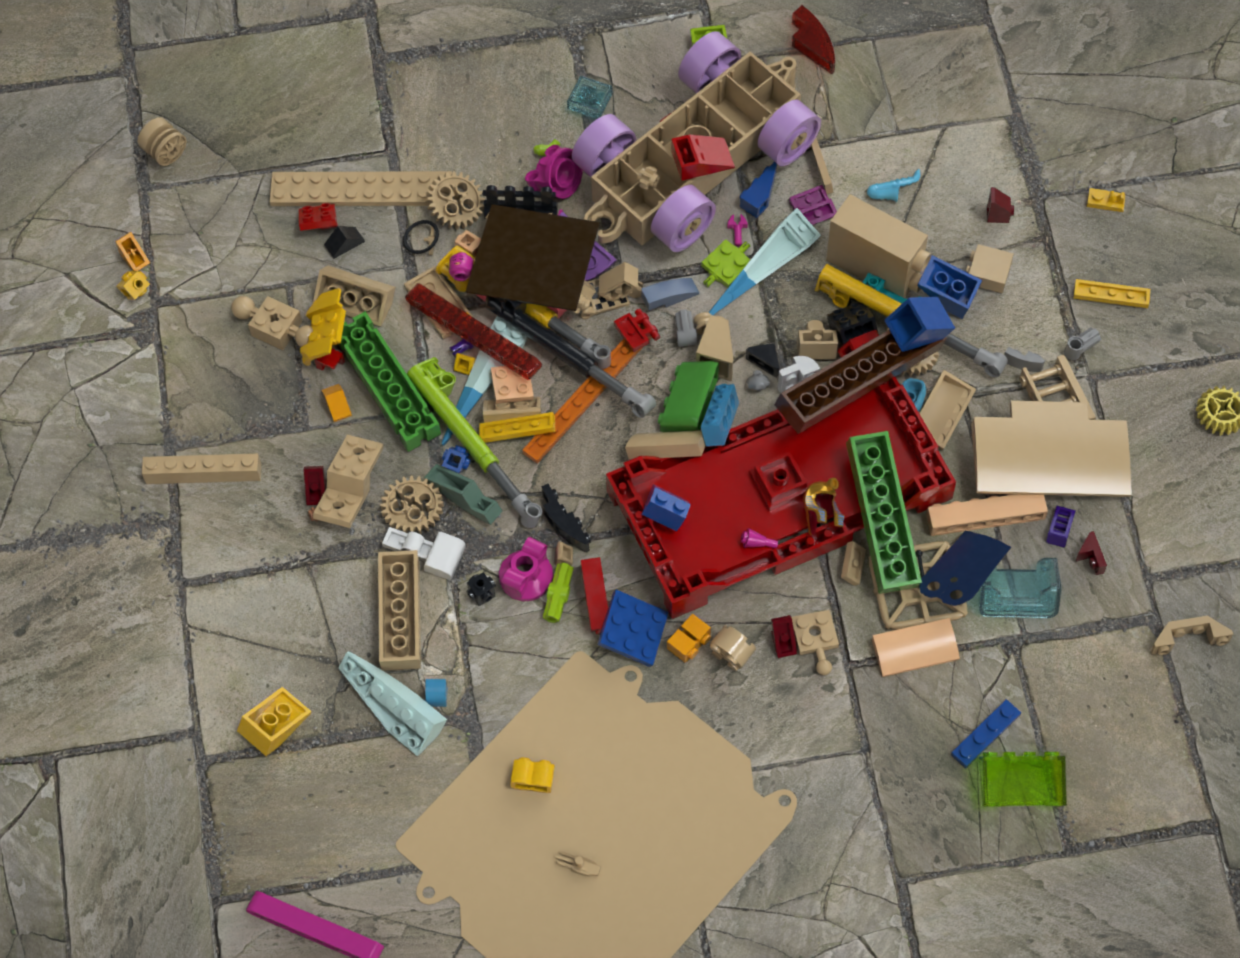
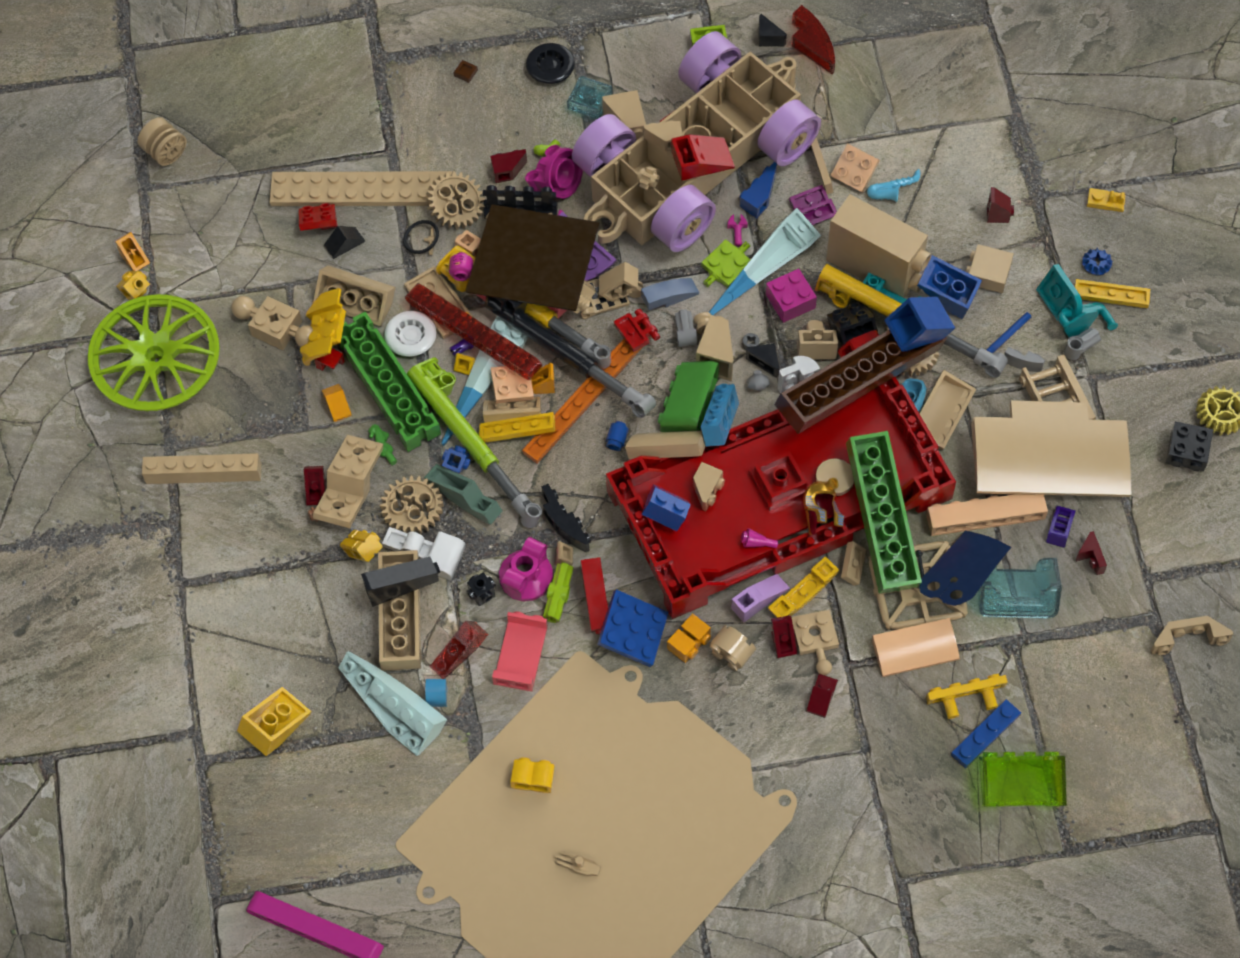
none -> lime wheel [88,294,220,411]
none -> yellow brick [340,530,383,562]
none -> black slope [361,556,441,607]
none -> bright green animal [369,424,397,465]
none -> white wheel [384,311,436,357]
none -> clear red slope [430,621,489,679]
none -> reddish brown tile [453,60,478,83]
none -> dark red slope [490,149,527,183]
none -> coral panel [492,611,548,692]
none -> black wheel [526,43,575,84]
none -> light orange slope [530,363,555,394]
none -> tan slope [602,90,646,141]
none -> blue brick [606,421,629,451]
none -> tan slope [643,121,683,151]
none -> tan slope [693,462,725,511]
none -> lavender slope [731,574,790,622]
none -> dark grey bush [742,333,760,350]
none -> black slope [759,14,787,47]
none -> dark pink brick [766,269,817,323]
none -> yellow slope [768,556,839,618]
none -> dark red slope [806,674,838,718]
none -> tan tile [816,458,854,496]
none -> light nougat plate [830,143,880,193]
none -> yellow plate [925,674,1008,719]
none -> blue bar [986,312,1031,353]
none -> teal plate [1036,264,1118,338]
none -> blue gear [1082,247,1113,275]
none -> black brick [1166,421,1213,471]

